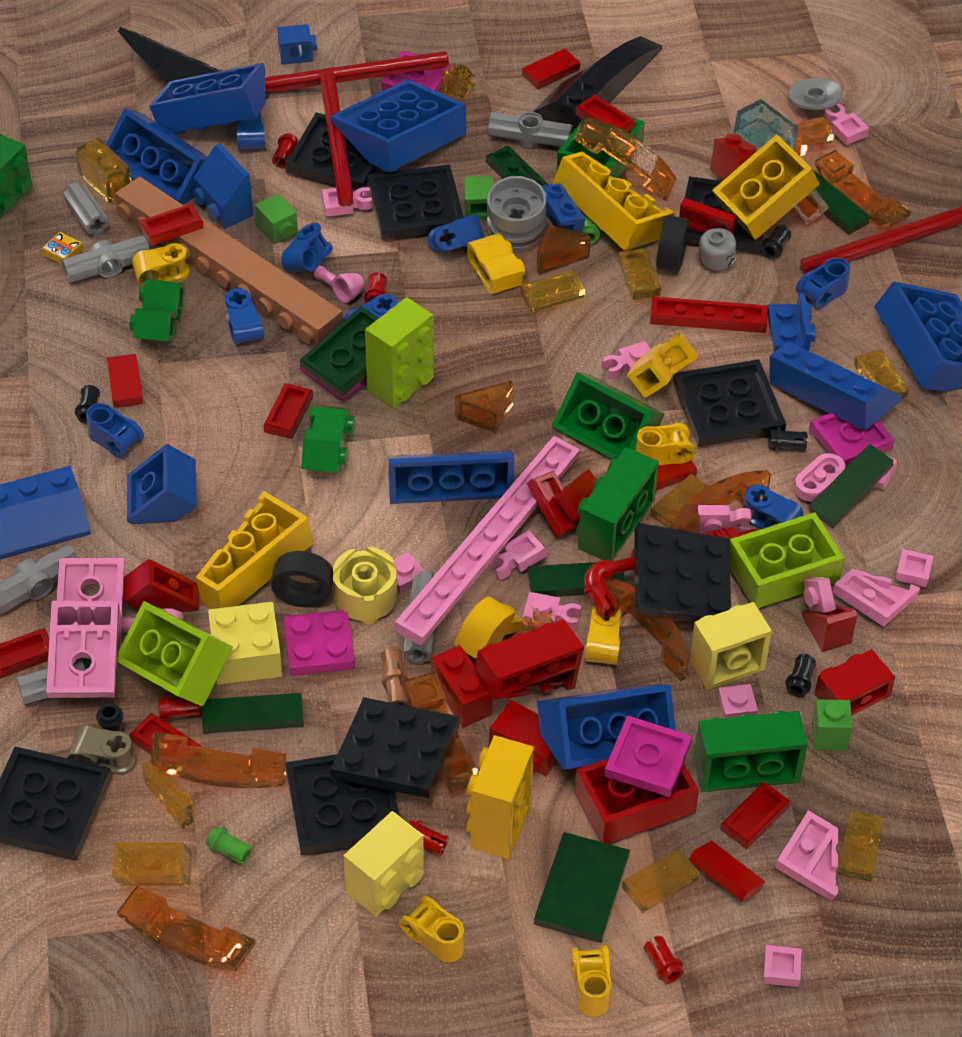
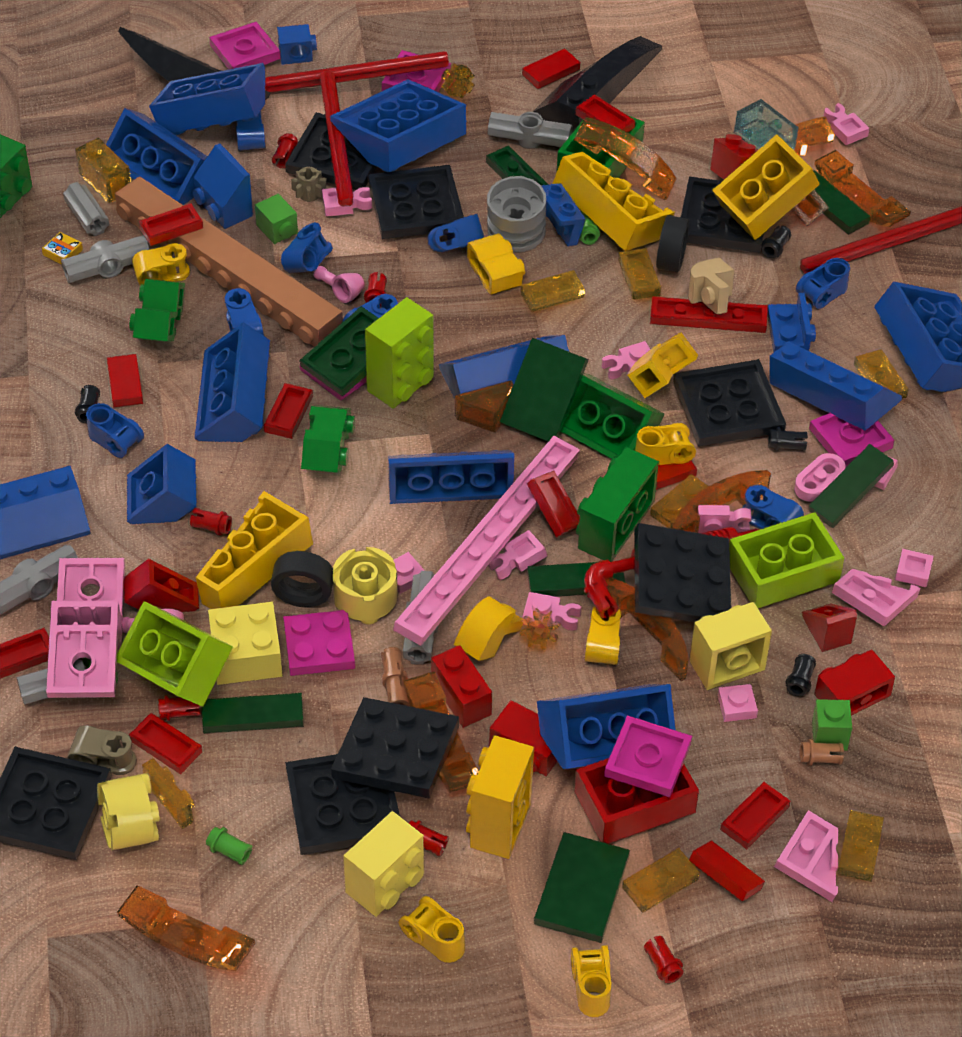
black pin [96,703,124,732] -> none
clear yellow brick [112,842,192,886] -> none
clear orange slope [151,732,286,788] -> none
bright green brick [464,176,493,220] -> none
red wedge [474,619,584,700] -> none
clear orange slope [537,225,591,275] -> none
red tile [554,469,597,521] -> none
red tile [679,198,737,235] -> none
green brick [693,711,808,793] -> none
light grey head [699,228,737,270] -> none
bright pink plate [763,945,802,987] -> none
light grey dish [789,78,843,111] -> none
bright pink plate [803,576,836,613] -> none
none -> light yellow brick [97,773,160,850]
none -> red pin [190,508,232,536]
none -> blue slope [195,322,270,442]
none -> dark pink plate [209,22,281,69]
none -> dark tan gear [291,167,326,202]
none -> blue slope [439,335,569,403]
none -> dark green tile [500,338,589,441]
none -> tan brick [688,258,734,314]
none -> nougat pin [800,739,844,766]

